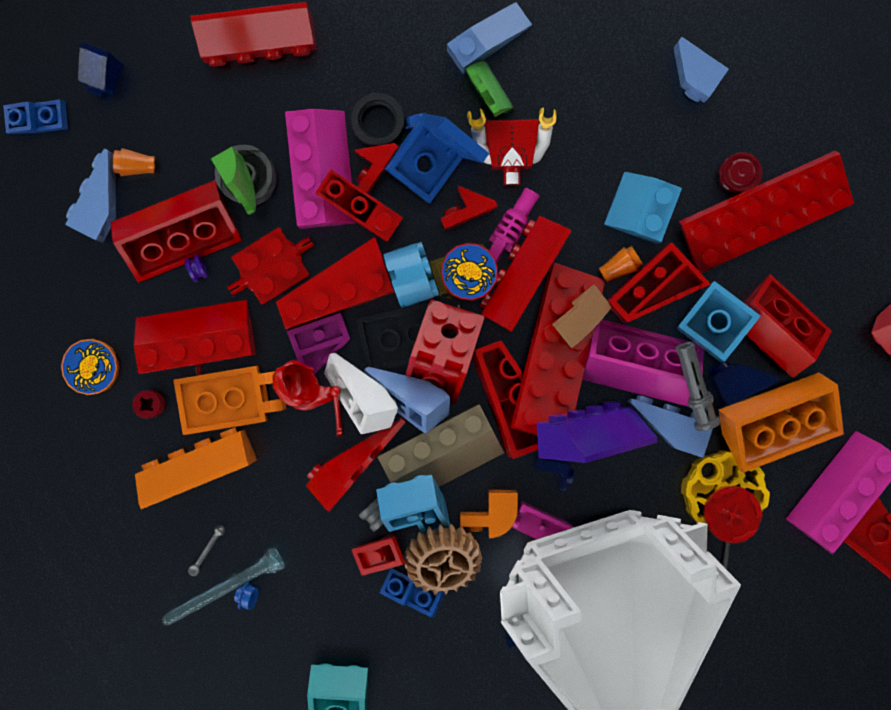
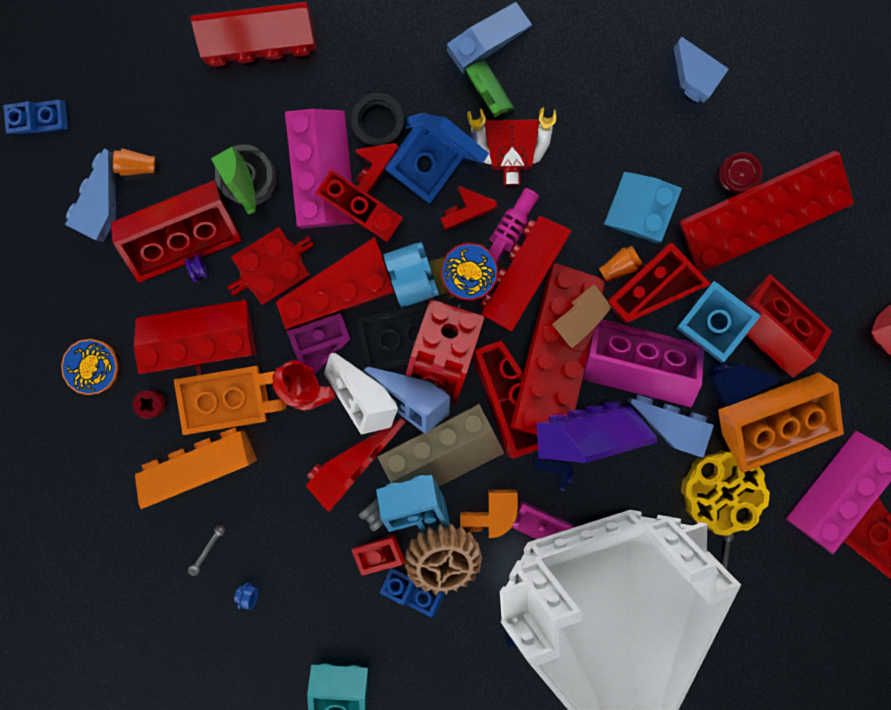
clear blue slope [78,42,124,97] -> none
clear light blue piece [162,548,285,626] -> none
red hinge [330,386,343,437] -> none
dark grey pin [676,342,720,431] -> none
red tile [703,485,762,544] -> none

